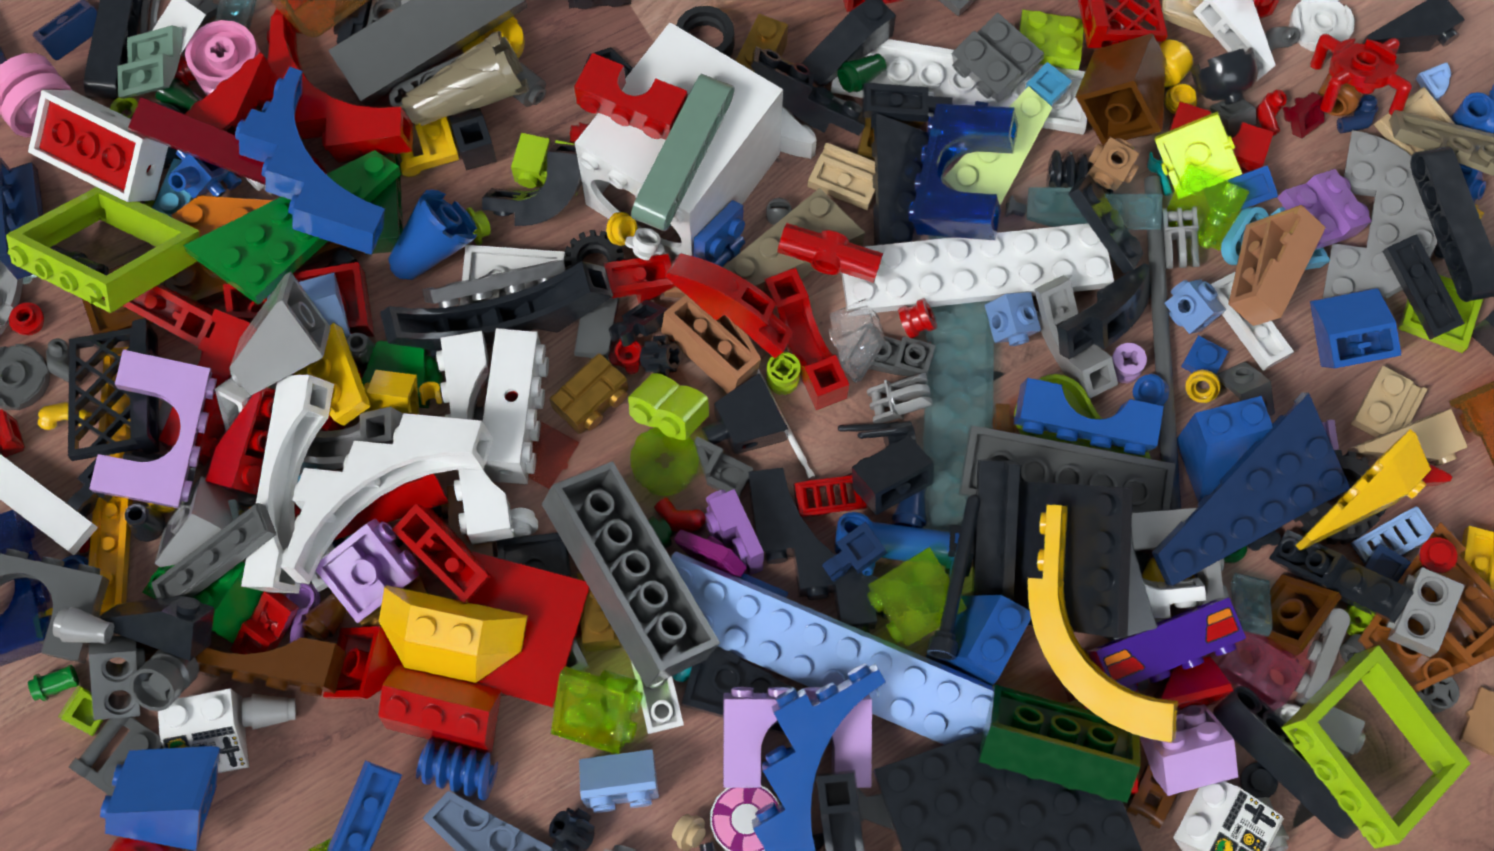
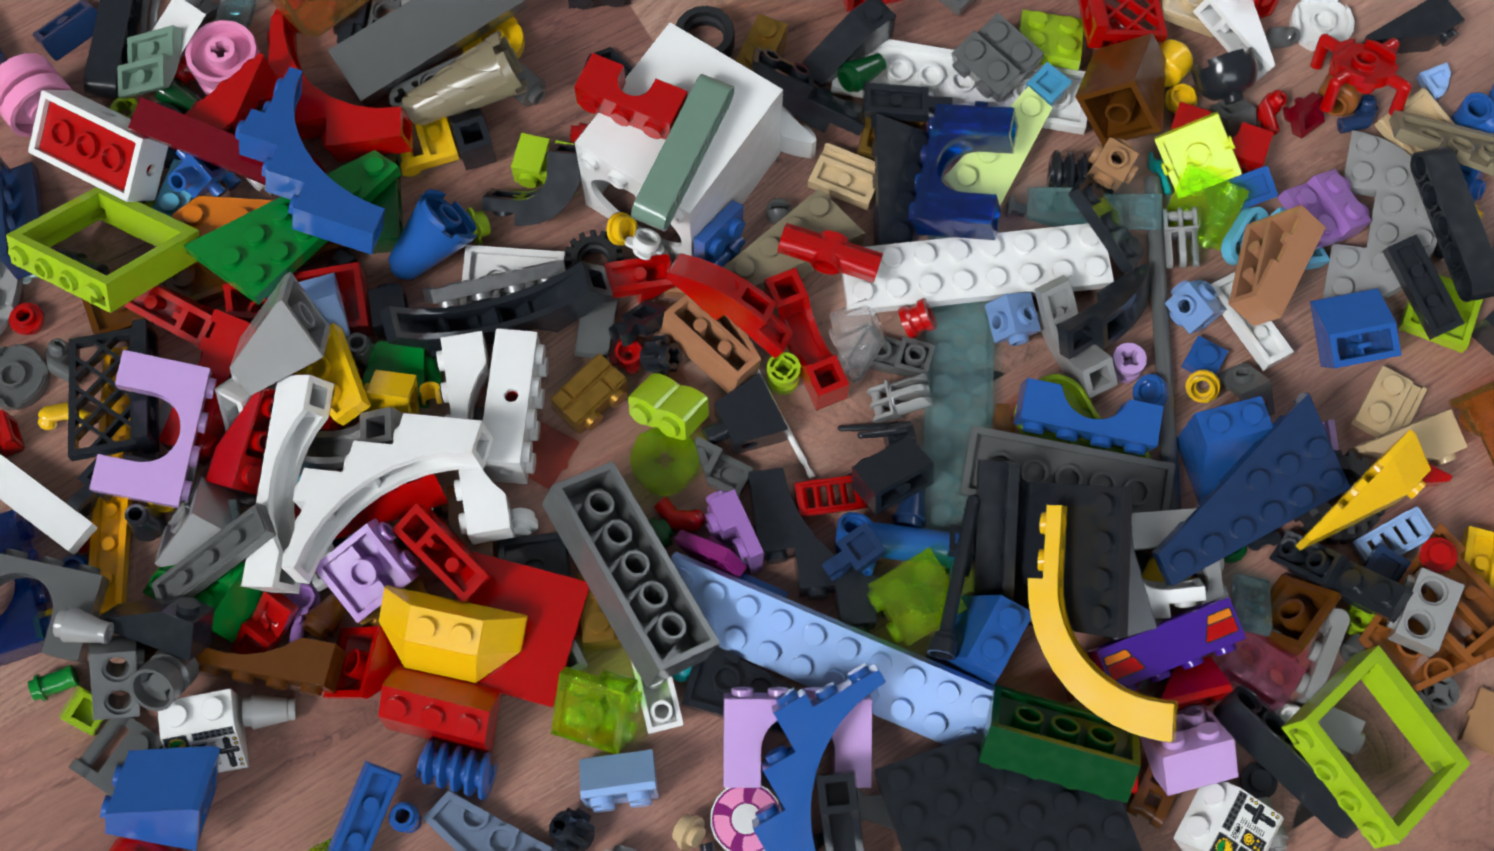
none -> black brick [368,283,409,339]
none -> blue pin [389,802,422,833]

